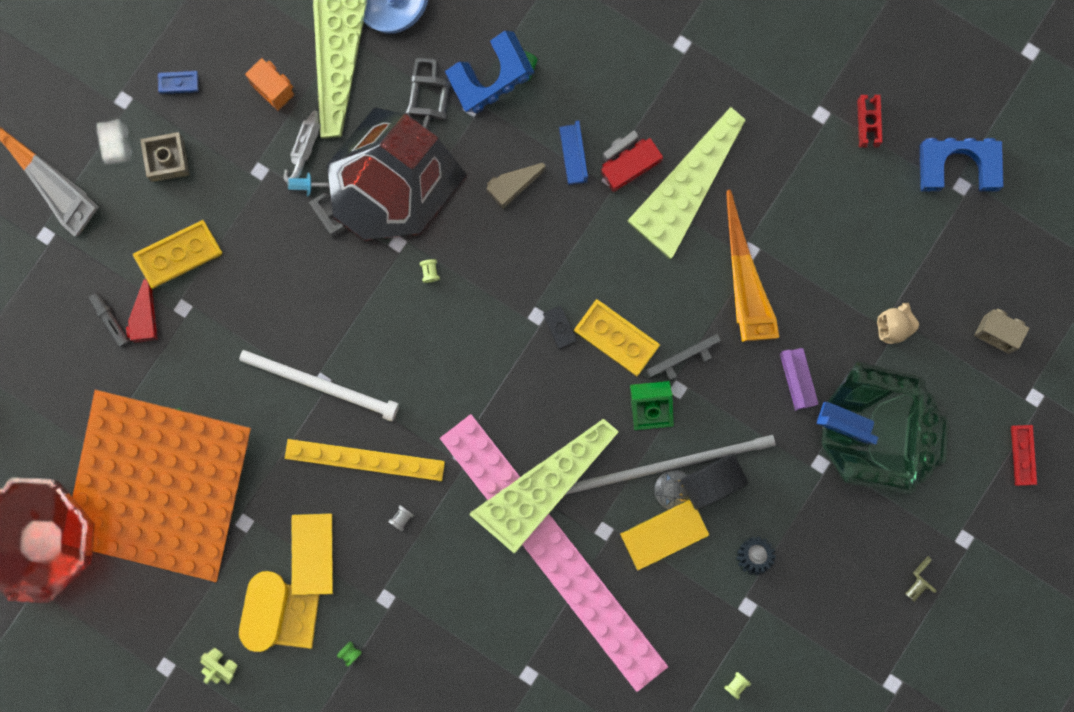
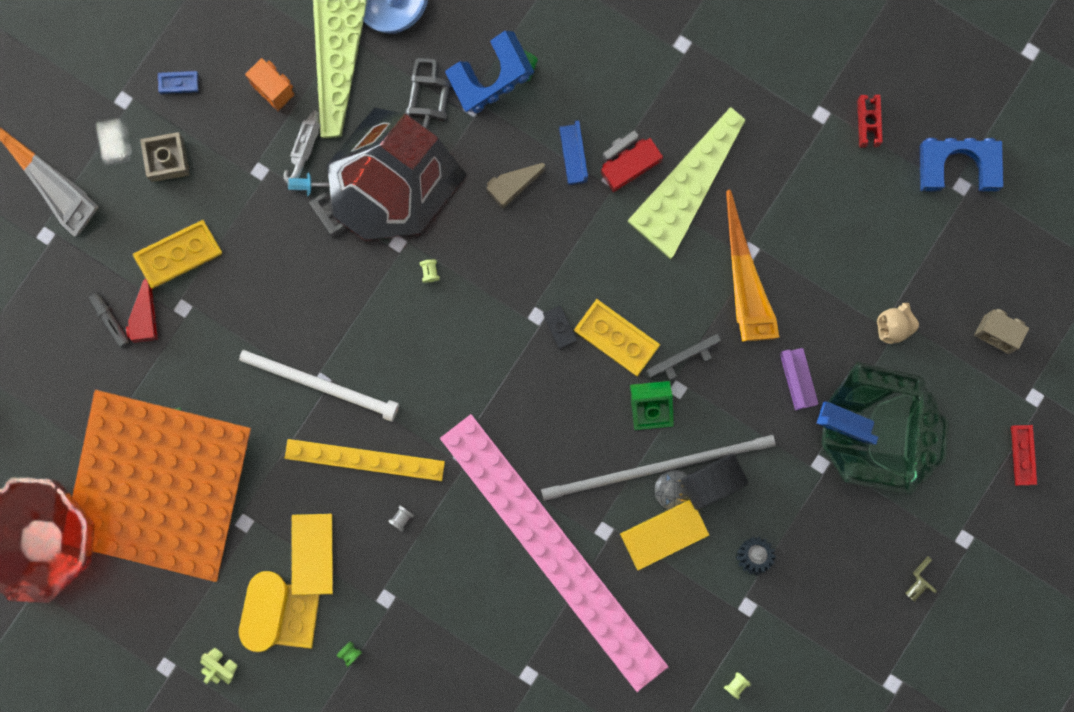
yellowish green wing [469,419,619,553] -> none

